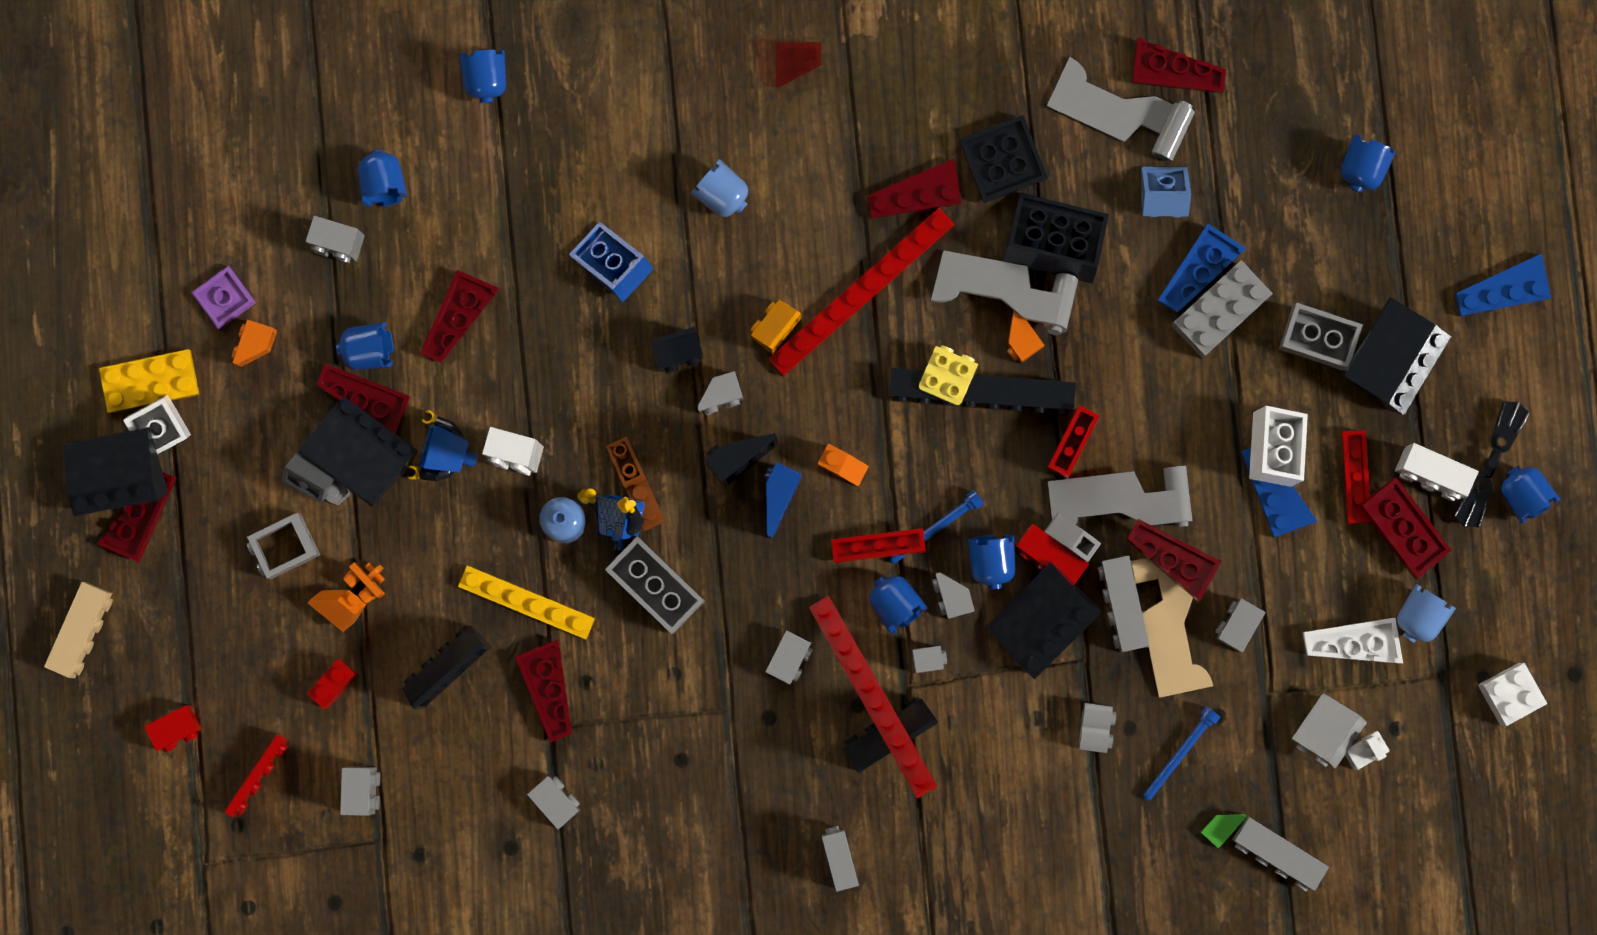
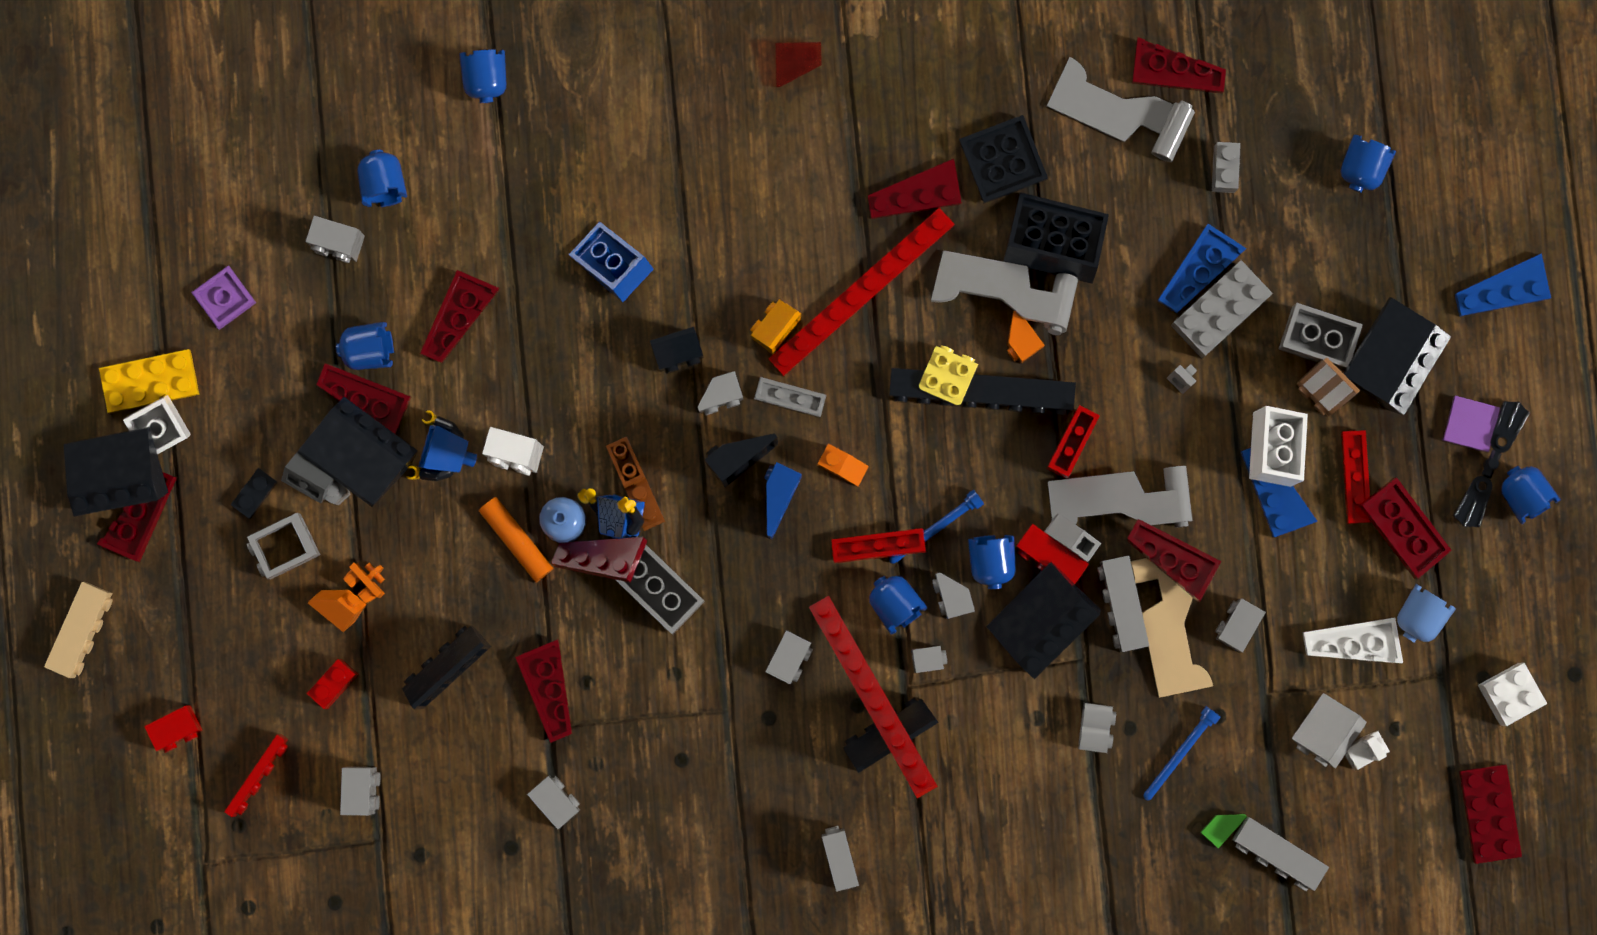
orange slope [231,320,277,367] -> none
yellow plate [458,566,595,640] -> none
medium blue cylinder [690,159,749,217] -> none
medium blue slope [1141,167,1191,217] -> none
white brick [1394,443,1479,501] -> none
none -> black plate [231,468,278,519]
none -> orange brick [479,497,554,583]
none -> dark red wing [551,537,647,583]
none -> light grey tile [754,377,826,417]
none -> light grey tile [1167,364,1197,394]
none -> light grey brick [1212,142,1240,193]
none -> slope [1296,358,1360,416]
none -> medium lavender tile [1442,396,1500,452]
none -> dark red plate [1459,764,1522,864]

